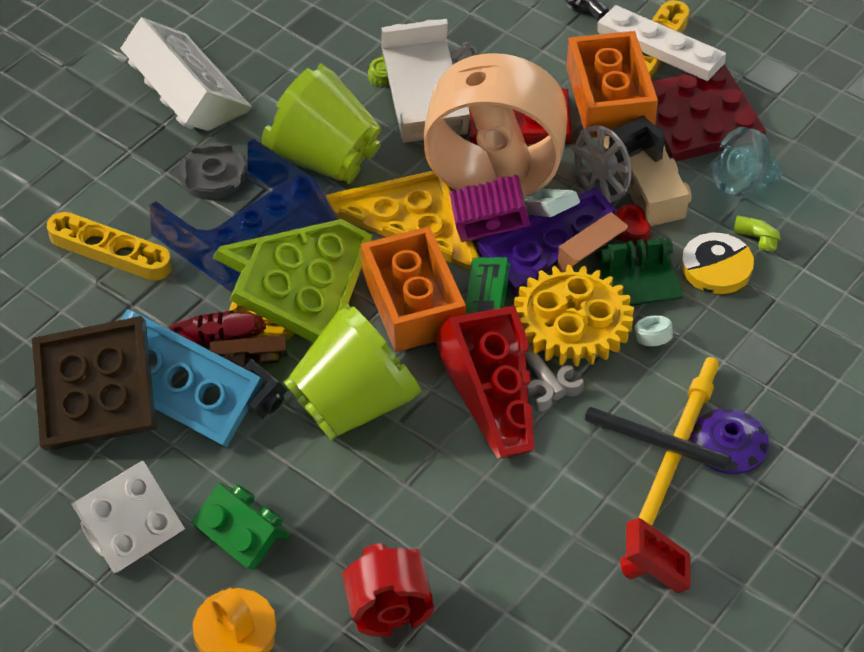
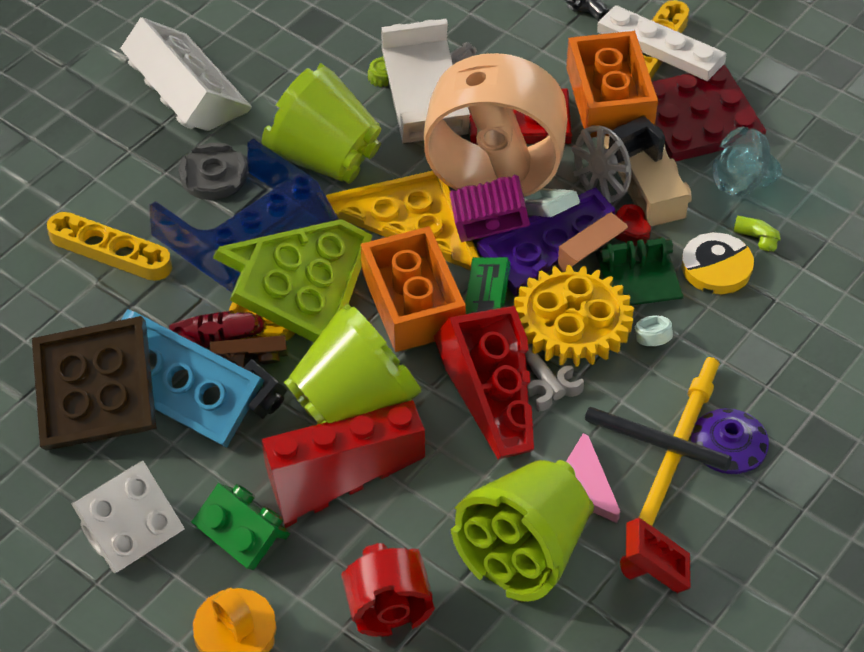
none -> red wedge [262,400,425,528]
none -> lime cone [451,460,594,601]
none -> bright pink tile [566,434,620,523]

